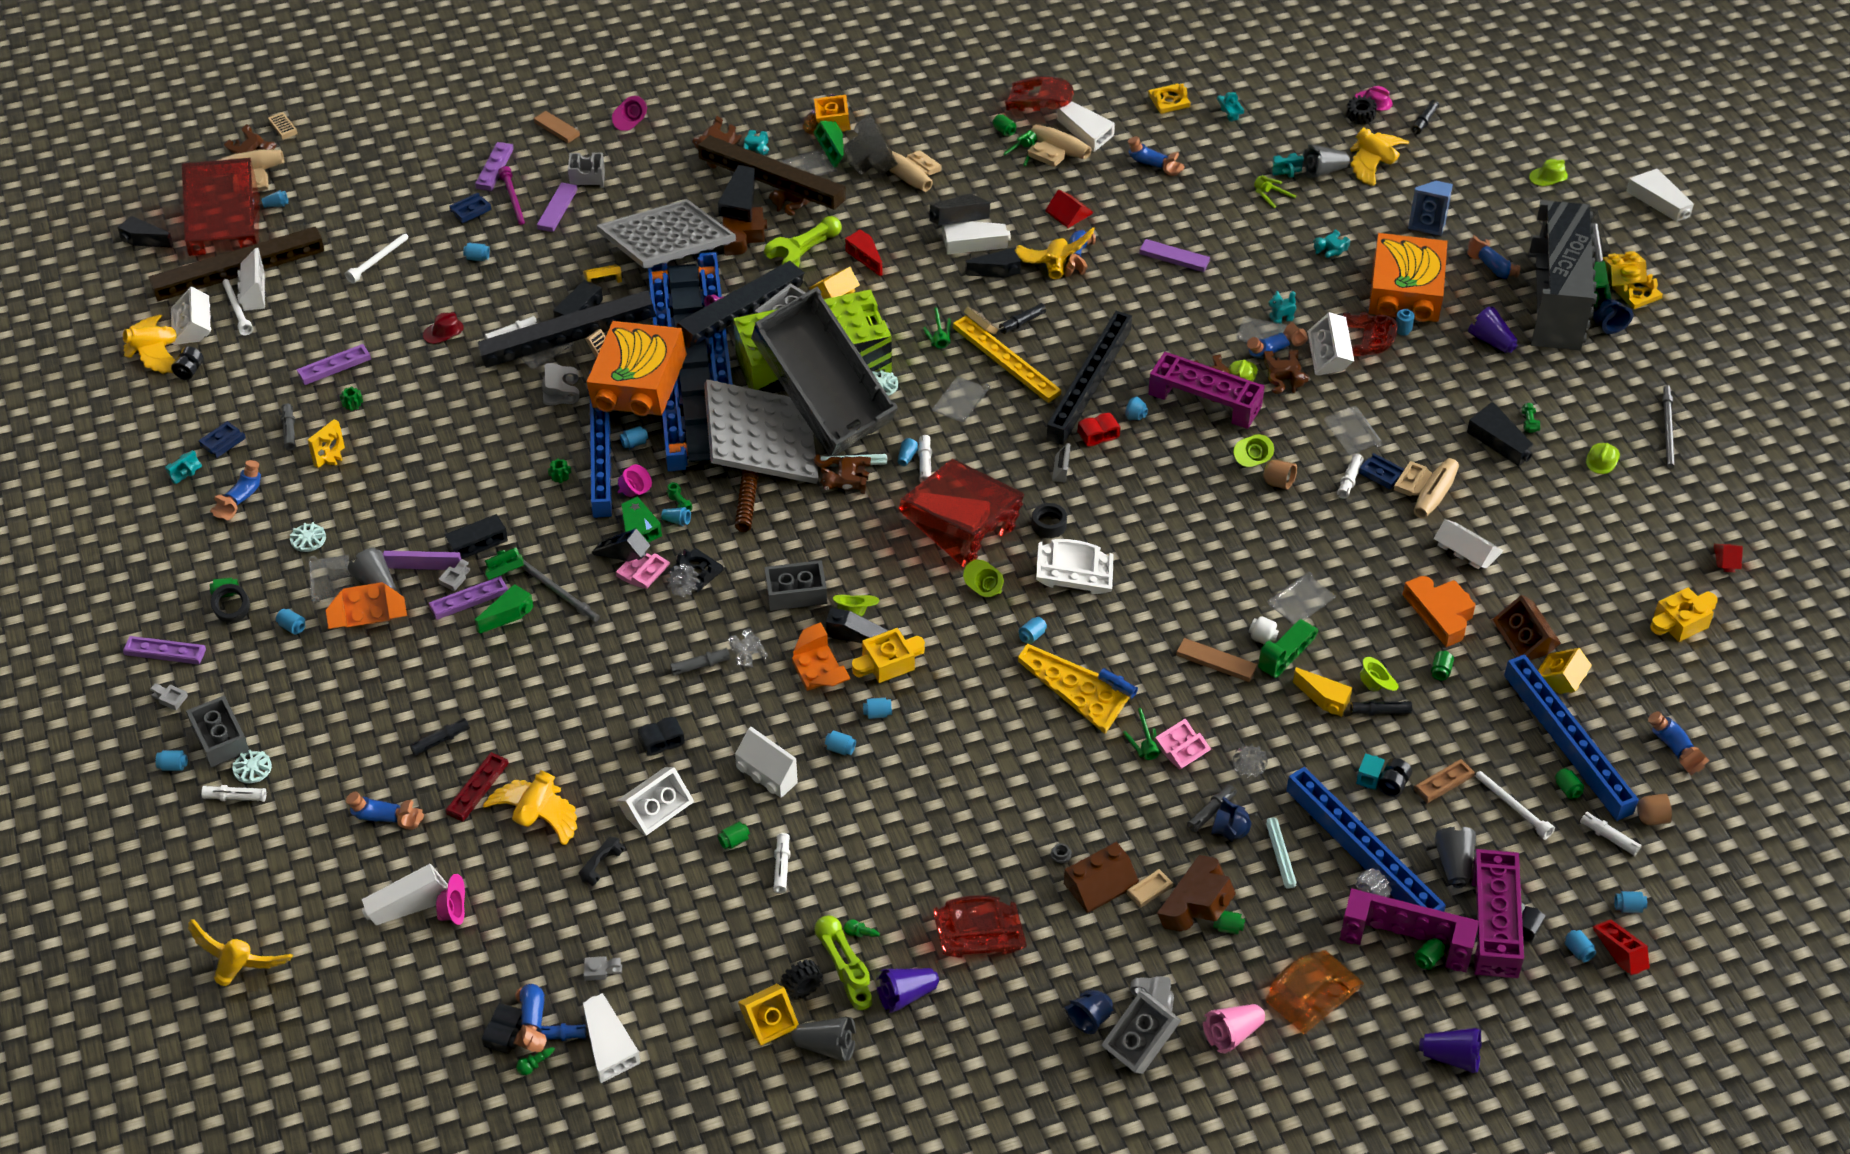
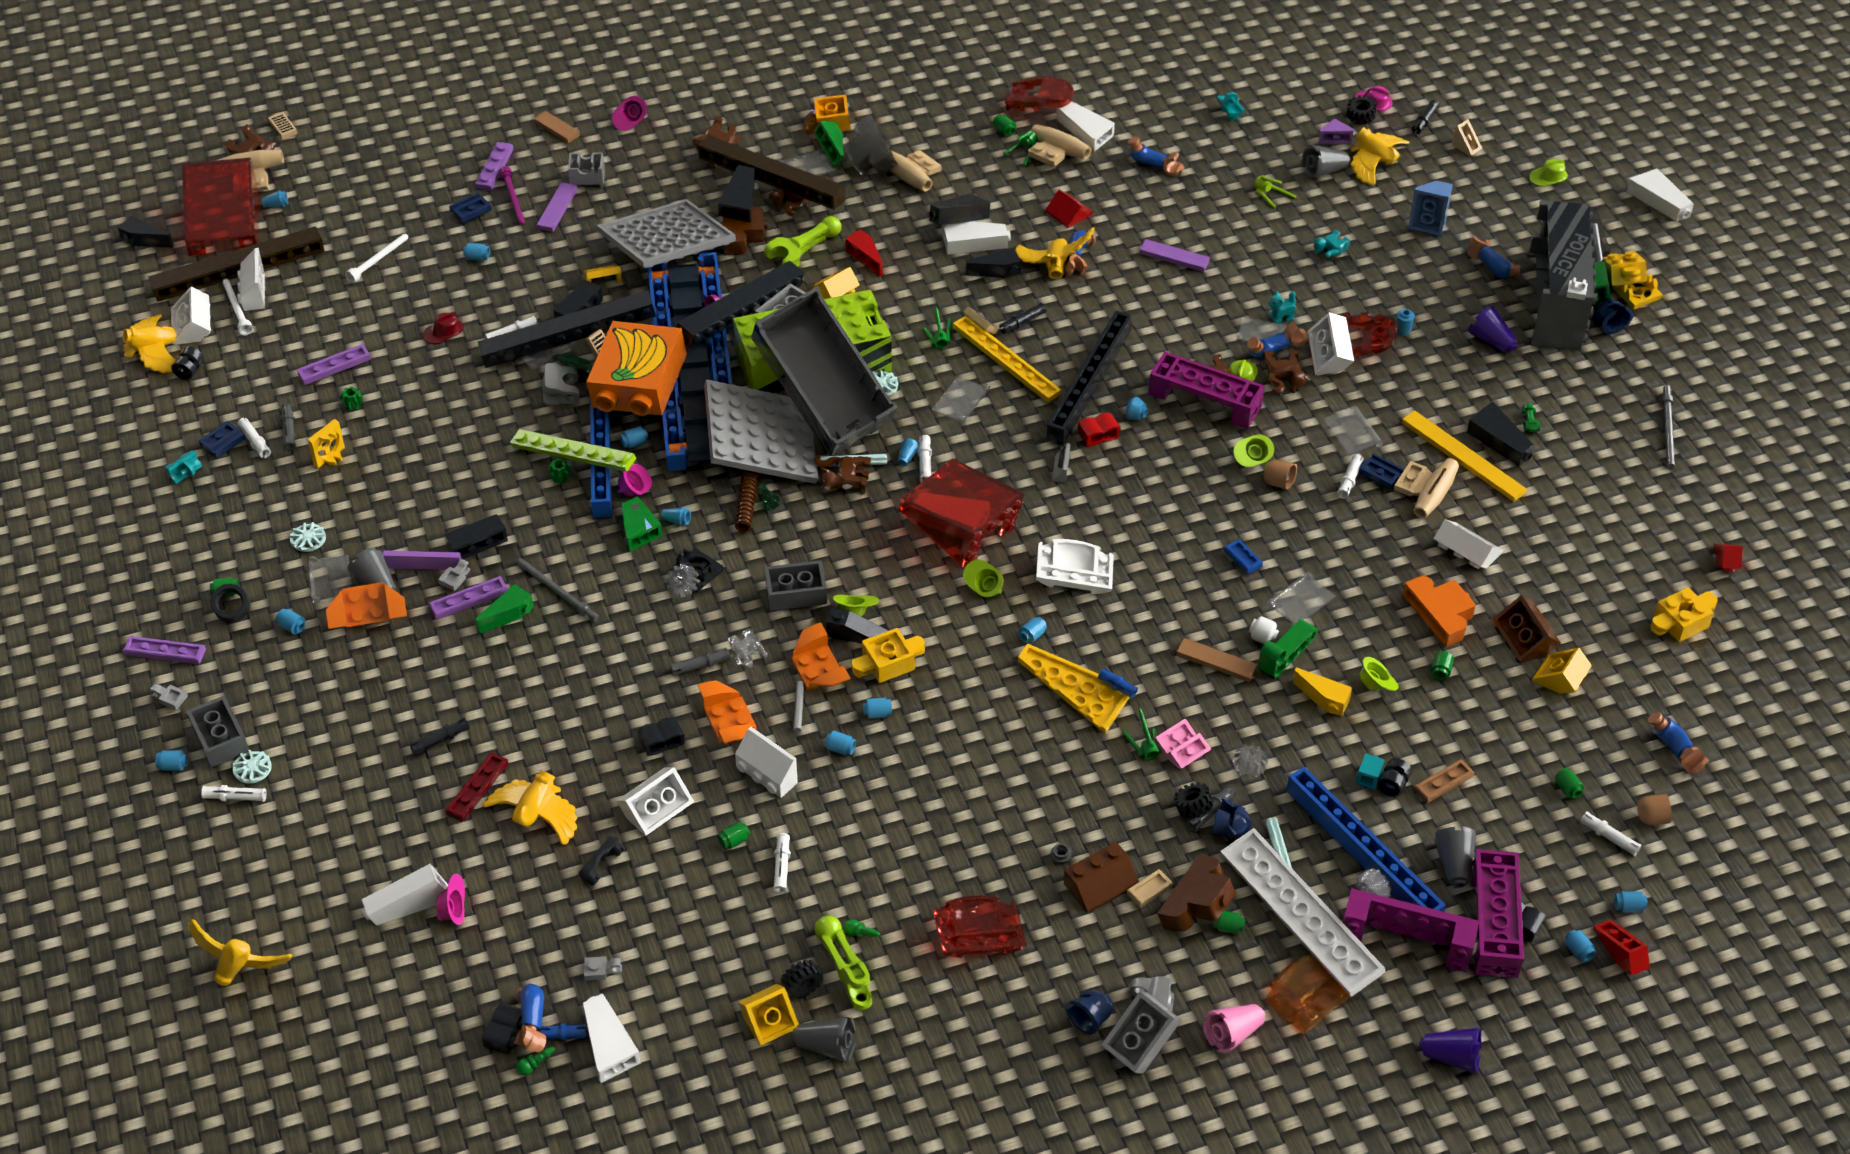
piece [210,460,261,520] -> none
piece [346,792,424,830] -> none
green slope [485,547,524,580] -> none
black slope [592,528,650,562] -> none
bright pink slope [616,552,670,589] -> none
green bar [666,482,692,511] -> none
teal animal [743,130,769,156] -> none
dark purple cone [876,968,939,1013] -> none
black tyre [1032,503,1067,538] -> none
yellow piece [1148,83,1191,114] -> none
teal hips [1272,153,1304,178] -> none
black pin [1350,700,1412,716] -> none
orange brick [1368,233,1448,322] -> none
green brick [1415,938,1446,970] -> none
white piece [1475,771,1555,840] -> none
blue brick [1504,654,1639,821] -> none
lime piece [1586,443,1620,474] -> none
none -> white pin [237,418,271,458]
none -> lime plate [510,429,636,472]
none -> clear green slope [556,352,595,373]
none -> orange piece [697,680,757,744]
none -> clear green cone [758,483,780,511]
none -> light grey bar [793,681,804,733]
none -> black tyre [1174,782,1214,819]
none -> white plate [1221,828,1386,997]
none -> blue plate [1224,539,1263,575]
none -> medium lavender slope [1319,119,1354,144]
none -> yellow tile [1402,410,1527,502]
none -> tan slope [1452,119,1482,156]
none -> white tile [1566,278,1588,300]

